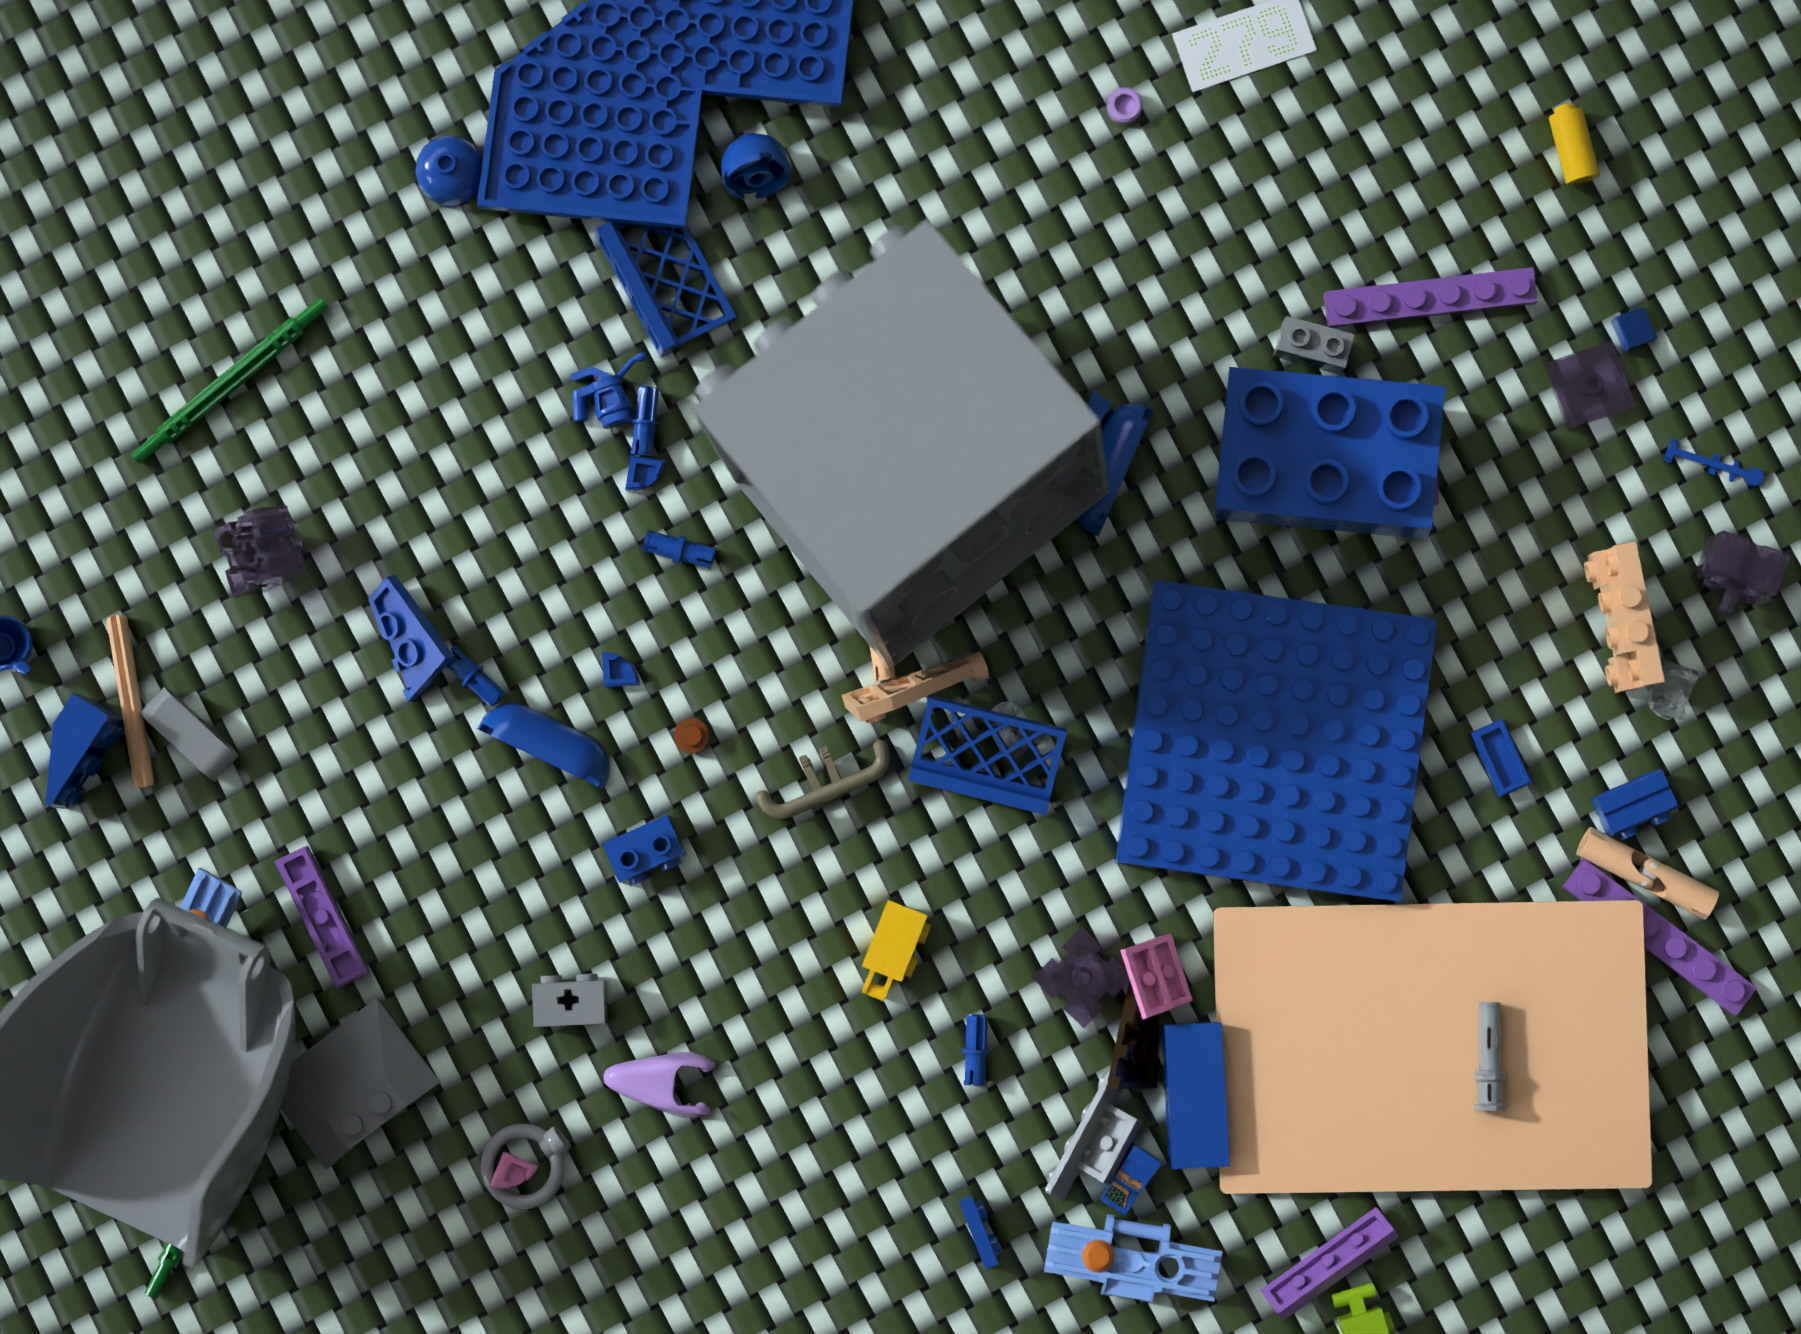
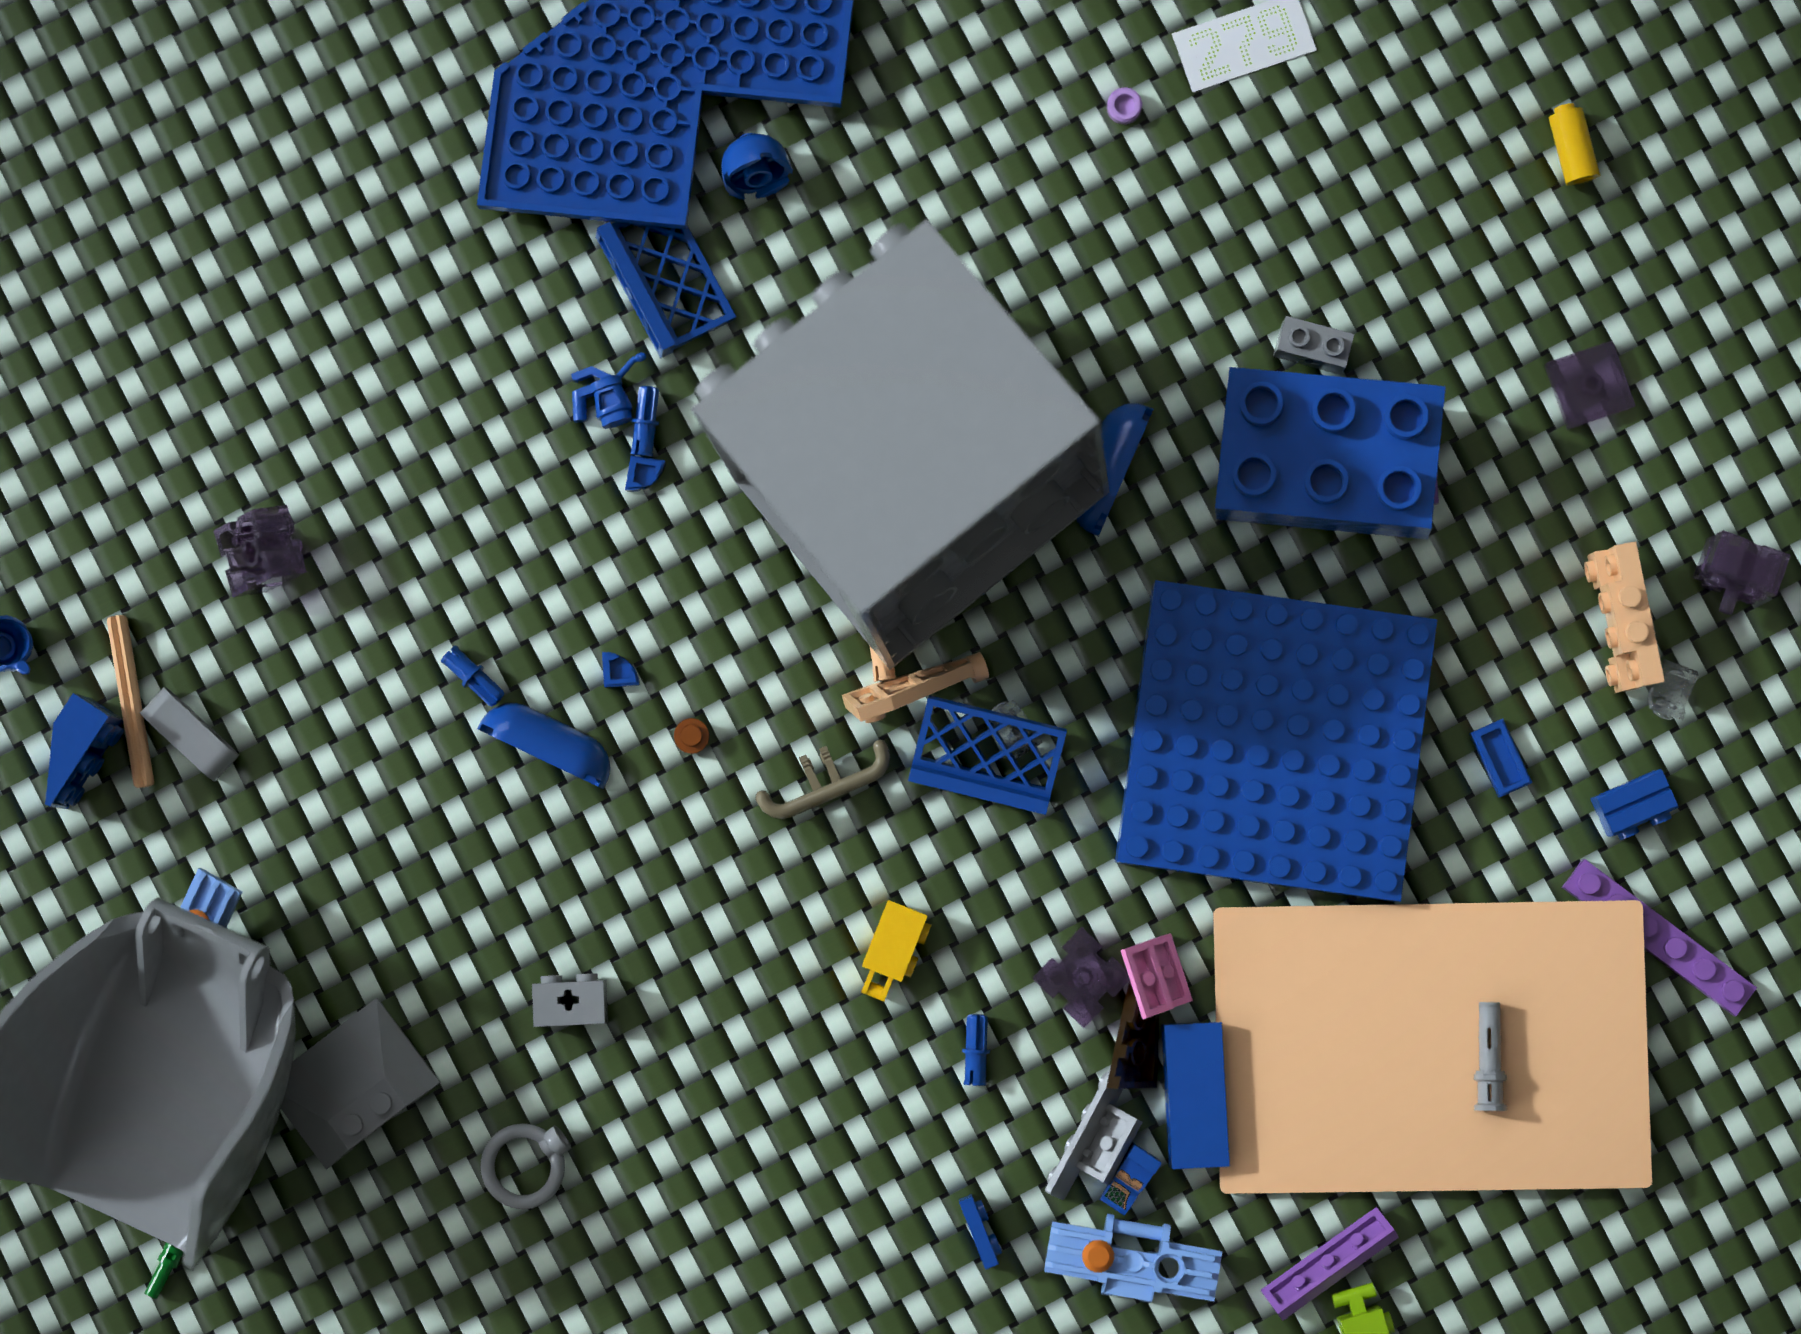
green axle [131,297,329,465] -> none
medium lavender plate [274,845,370,989] -> none
blue wing [368,575,454,702] -> none
blue cylinder [415,135,483,207] -> none
bright pink tile [490,1152,538,1189] -> none
blue brick [602,815,687,887] -> none
lavender animal [604,1052,716,1118] -> none
blue pin [642,529,716,570] -> none
blue piece [1088,389,1113,422] -> none
medium lavender plate [1323,267,1538,328] -> none
light nougat piece [1576,827,1719,920] -> none
blue slope [1611,307,1658,353] -> none
blue piece [1663,438,1764,487] -> none

